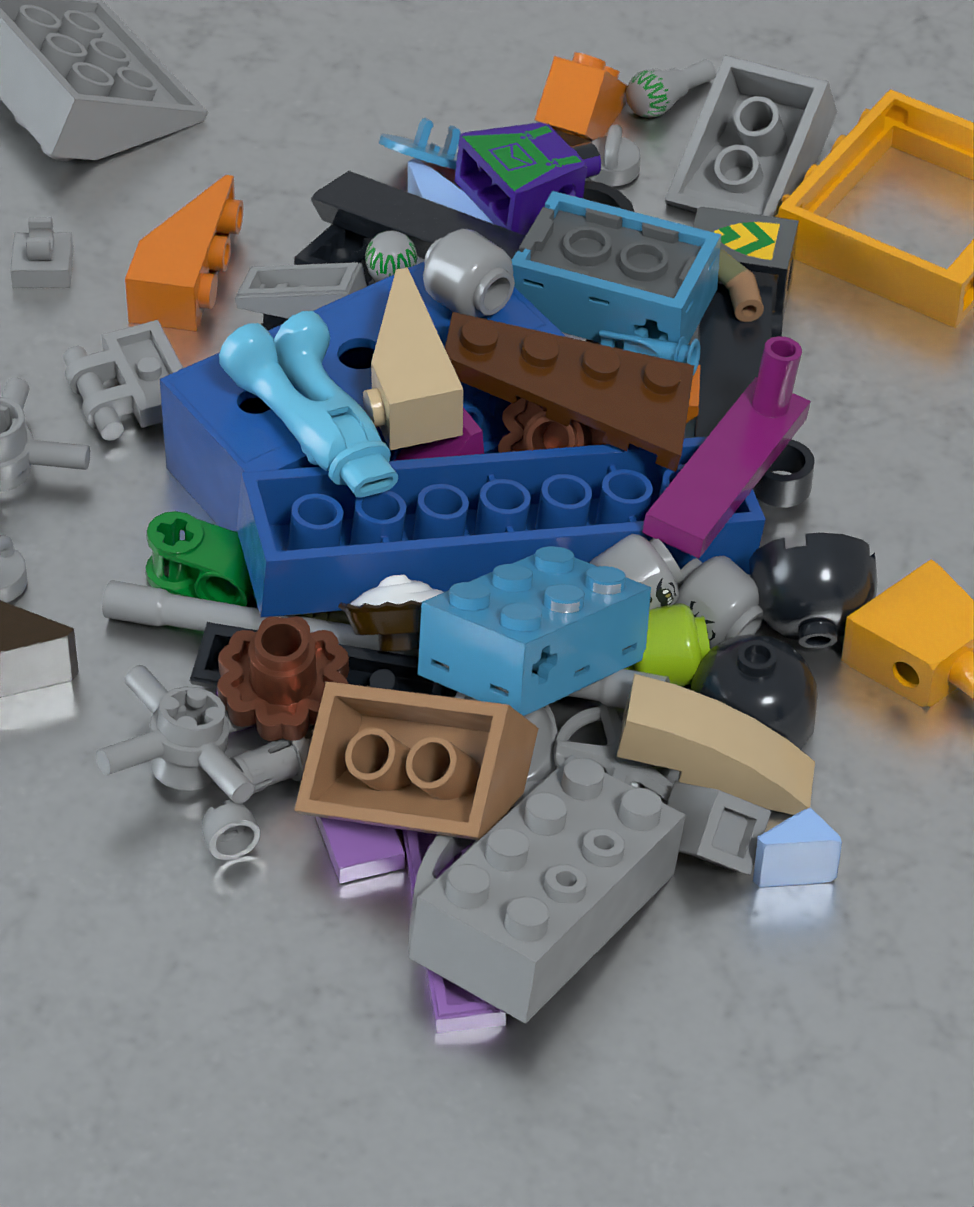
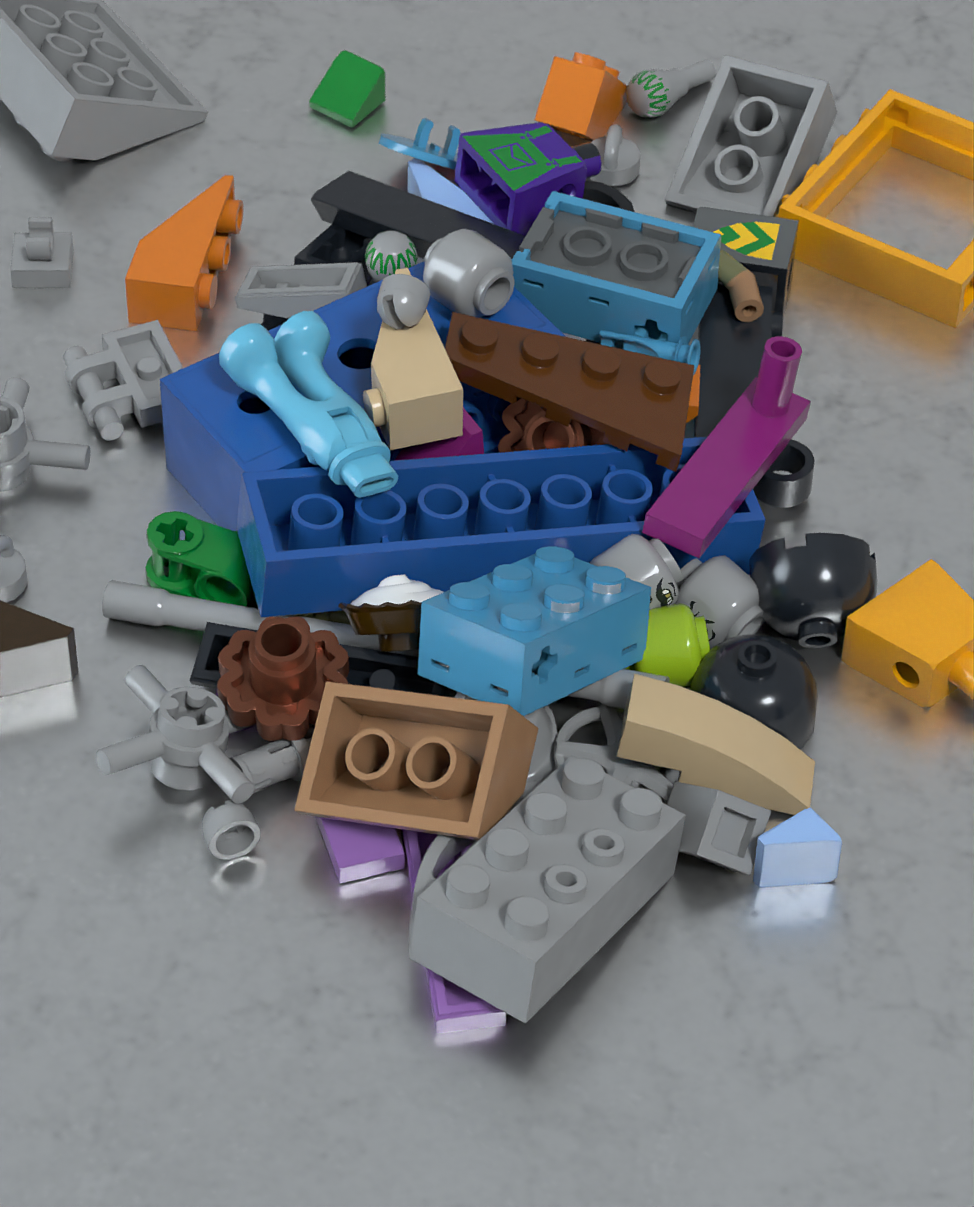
none -> green slope [309,50,386,128]
none -> light grey hinge [377,274,430,329]

